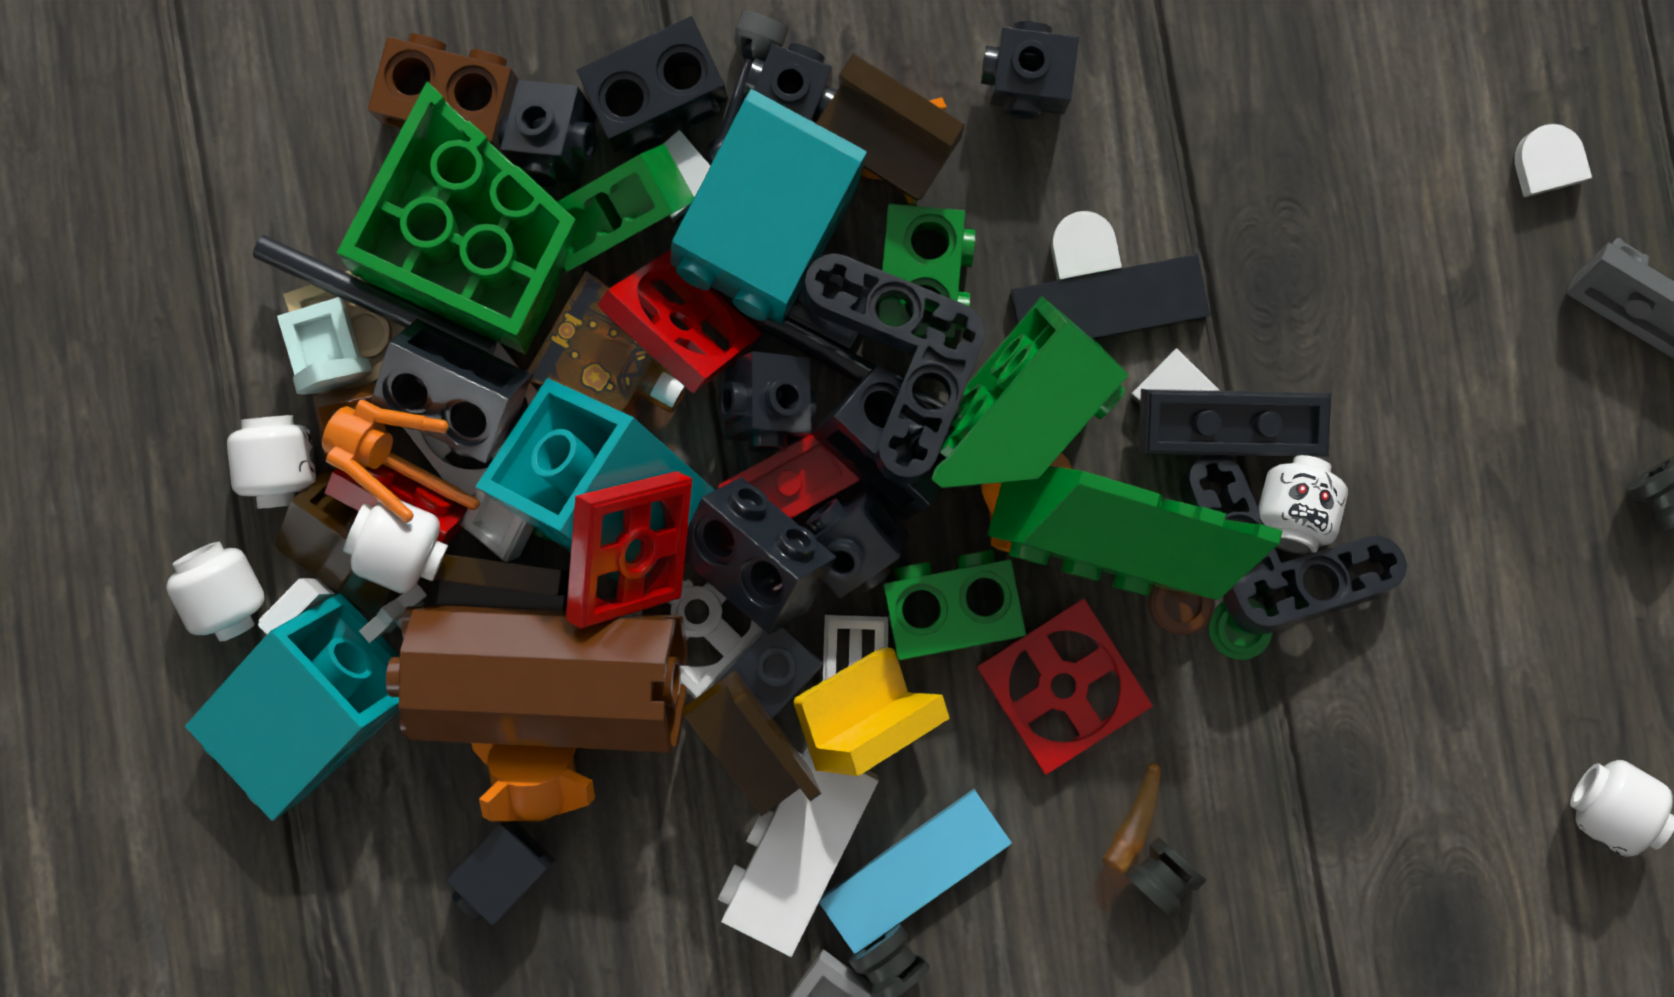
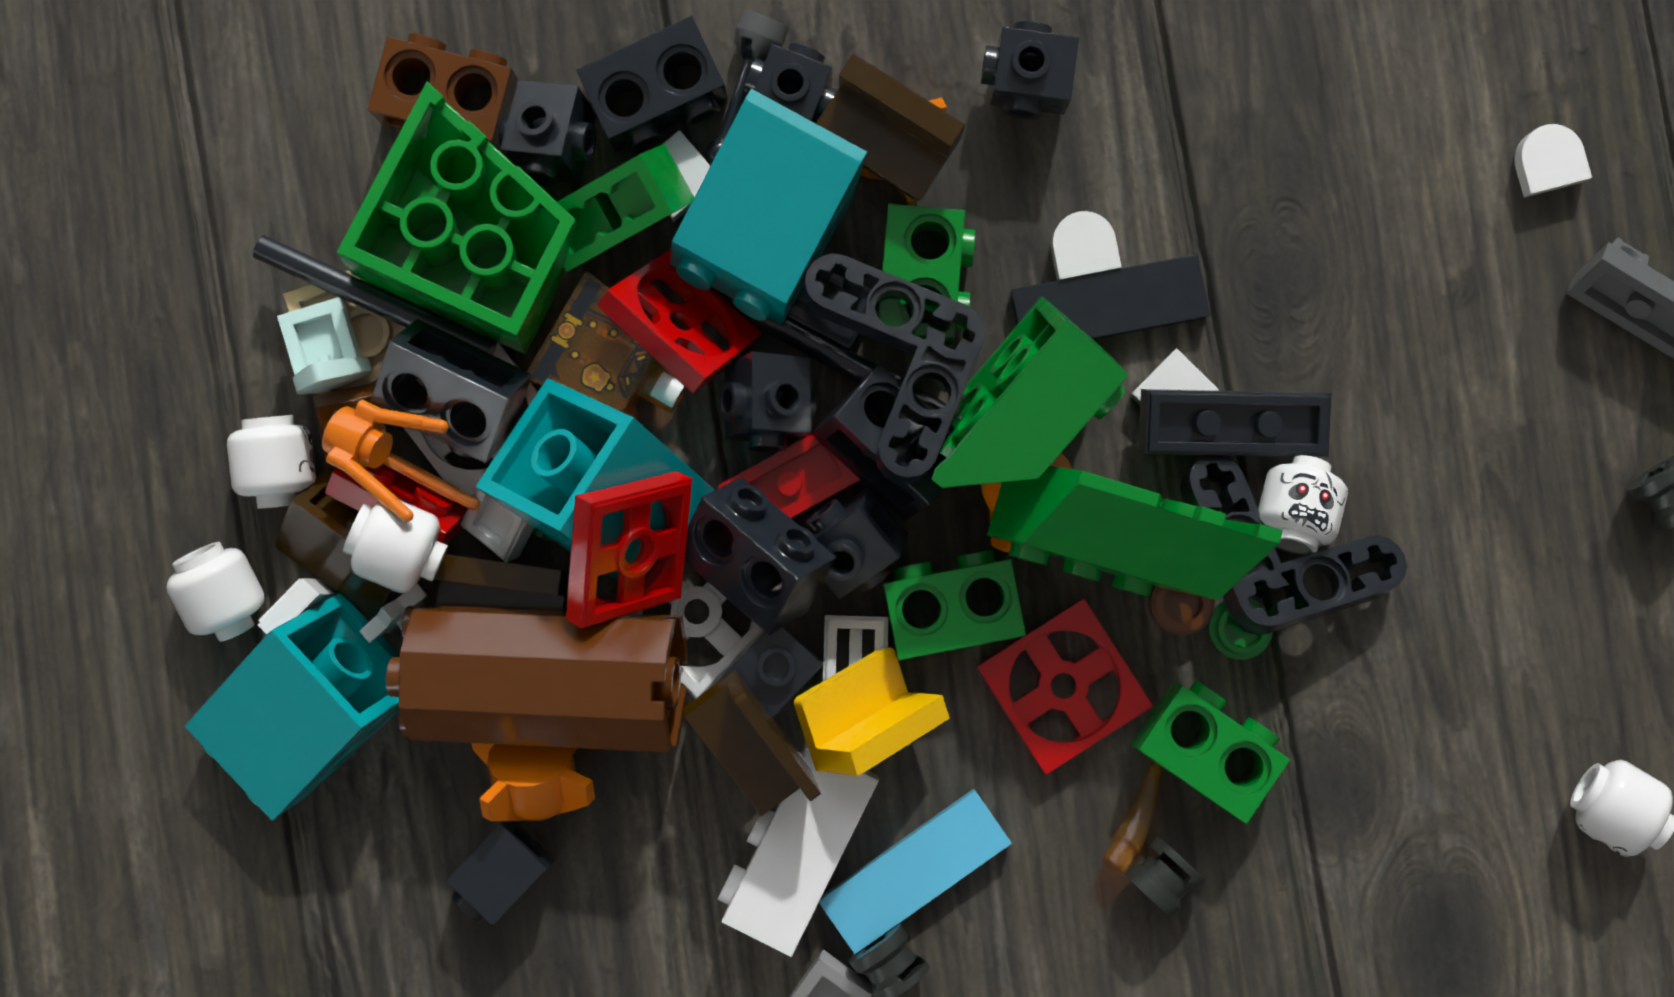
none -> green brick [1130,680,1291,824]

